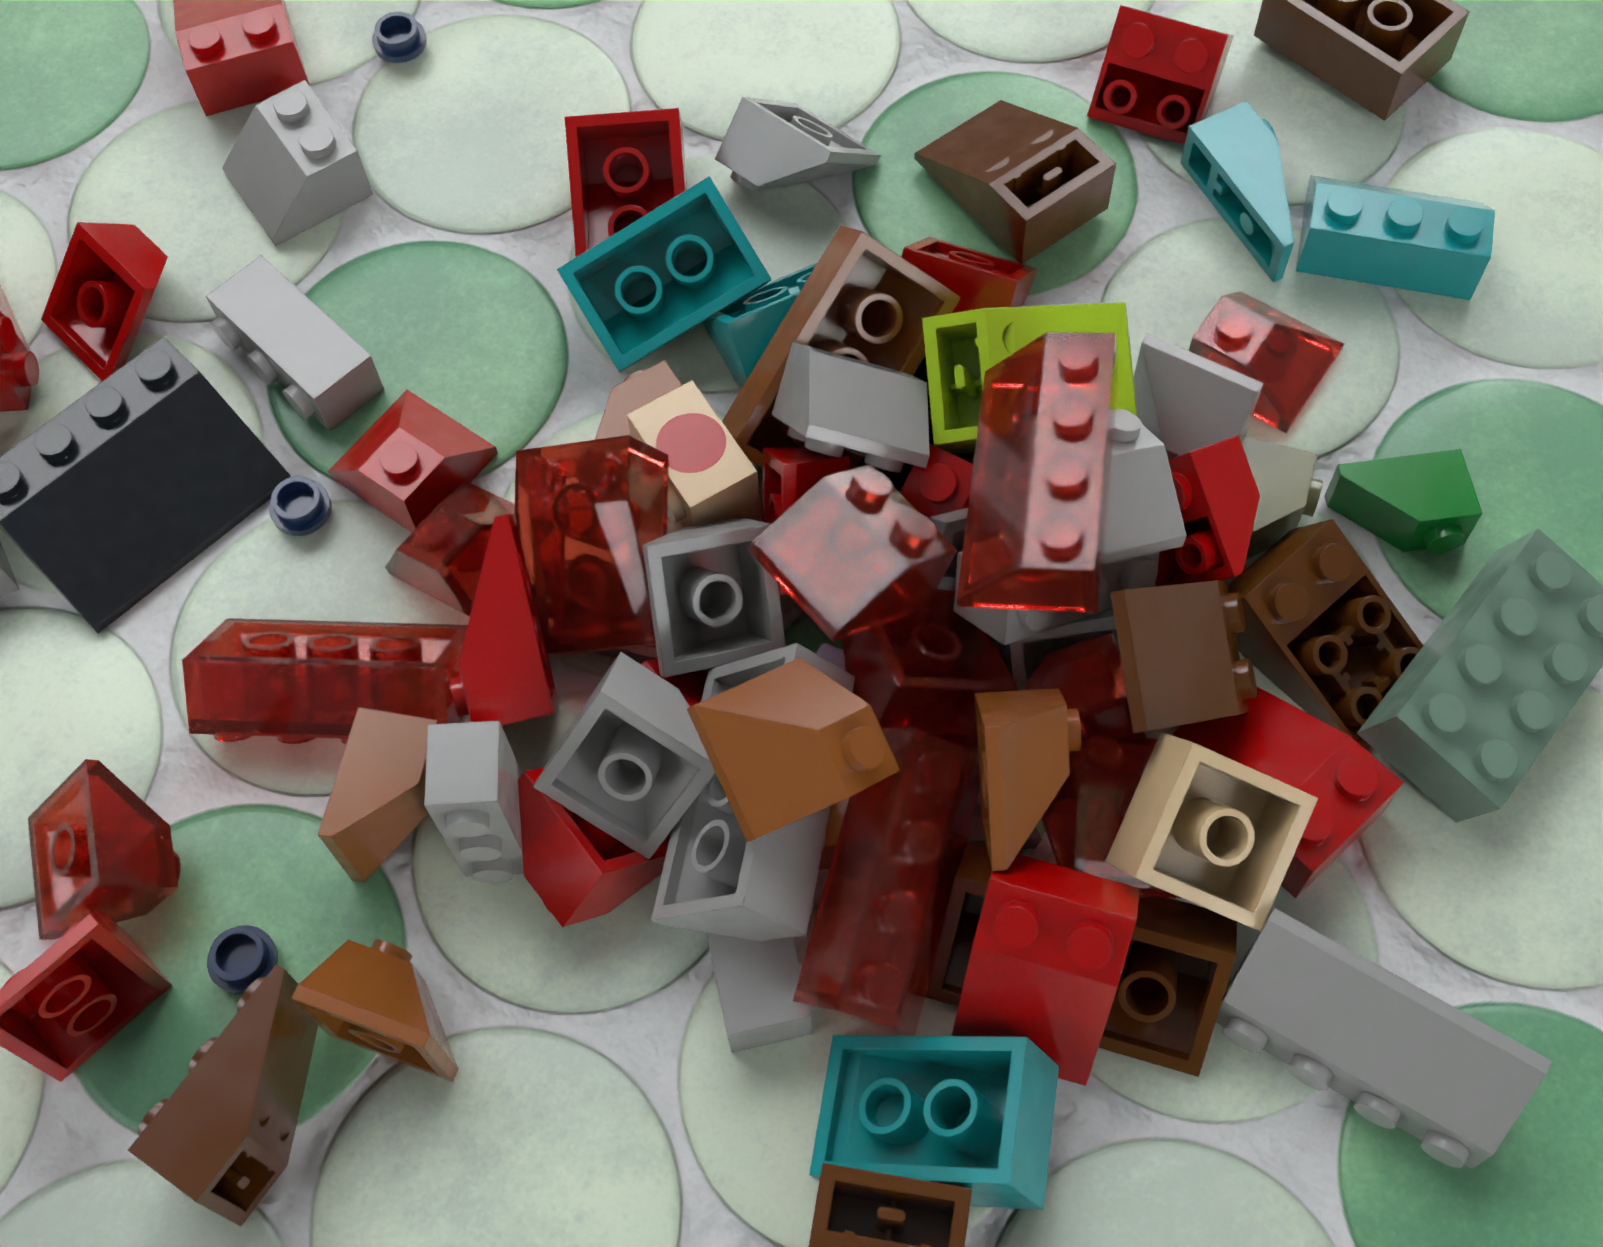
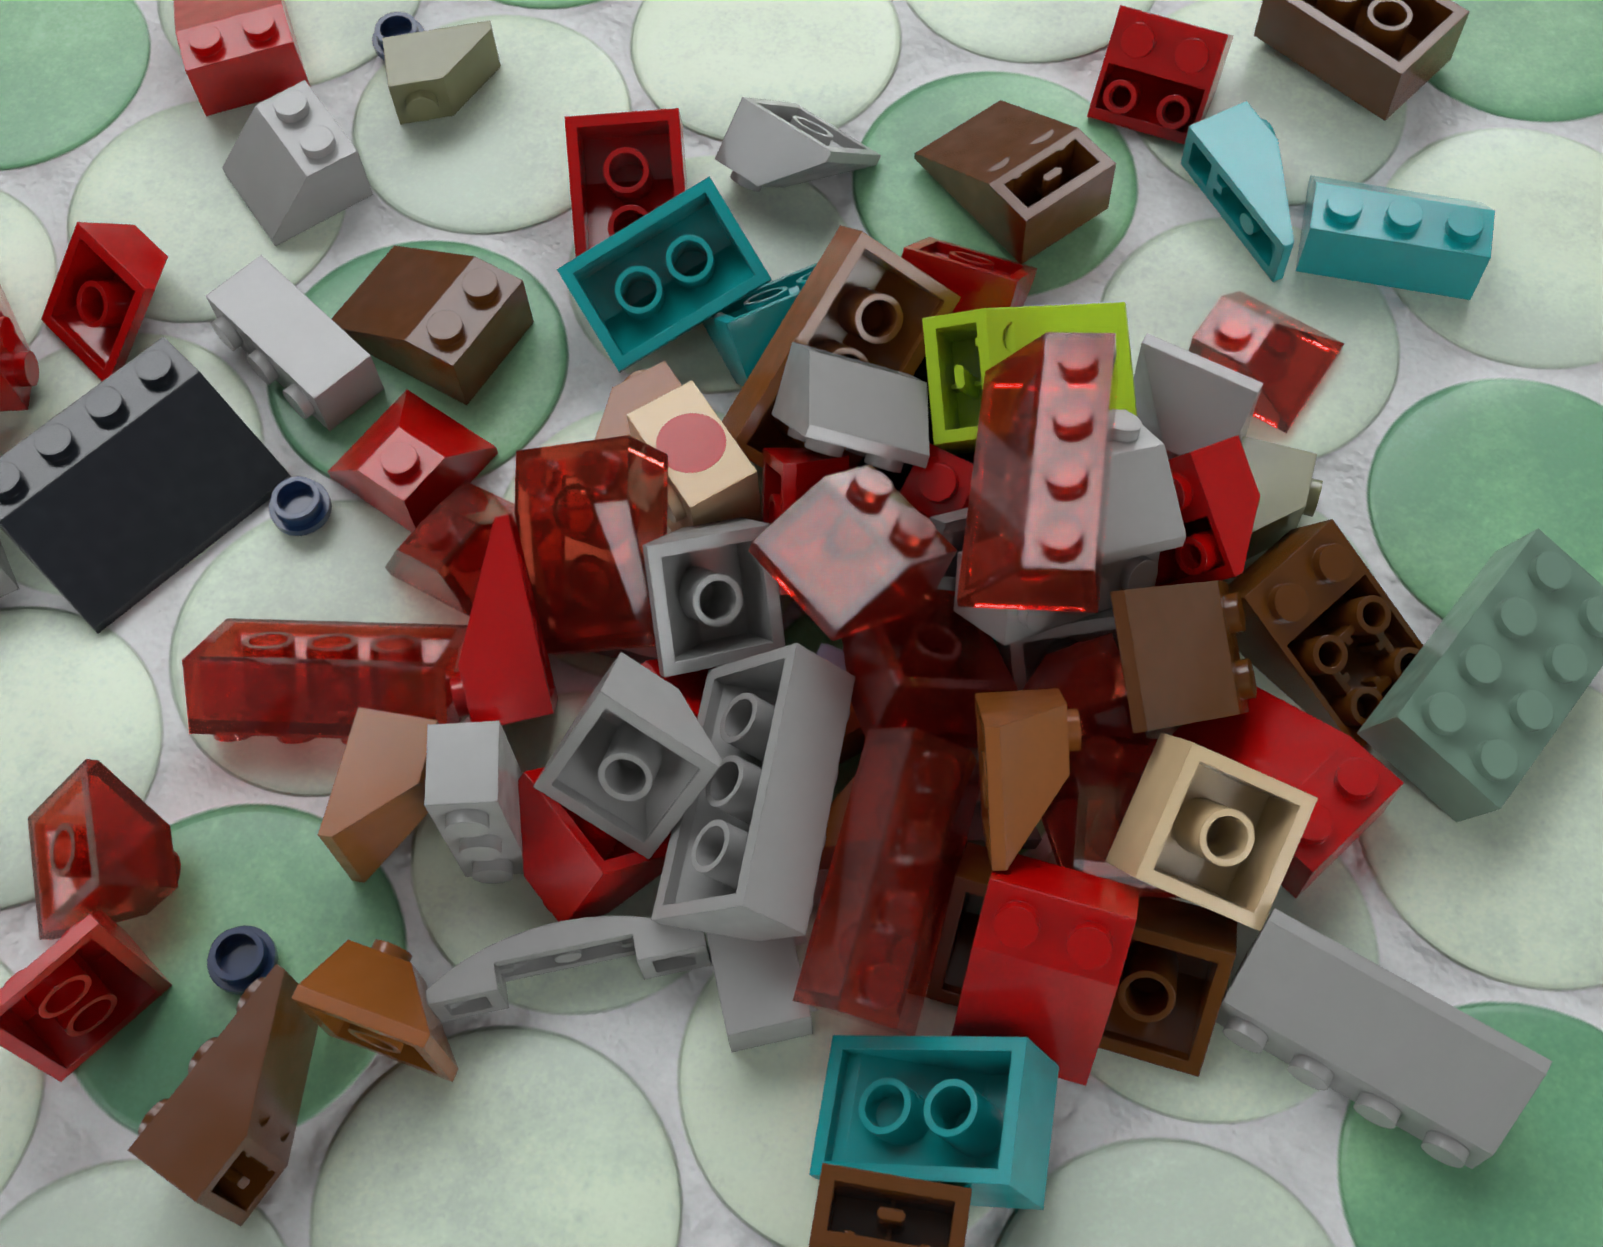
dark orange slope [687,657,900,842] -> none
green slope [1324,449,1483,553] -> none
none -> reddish brown slope [331,245,534,405]
none -> olive slope [382,20,501,125]
none -> light grey slope [426,916,711,1022]

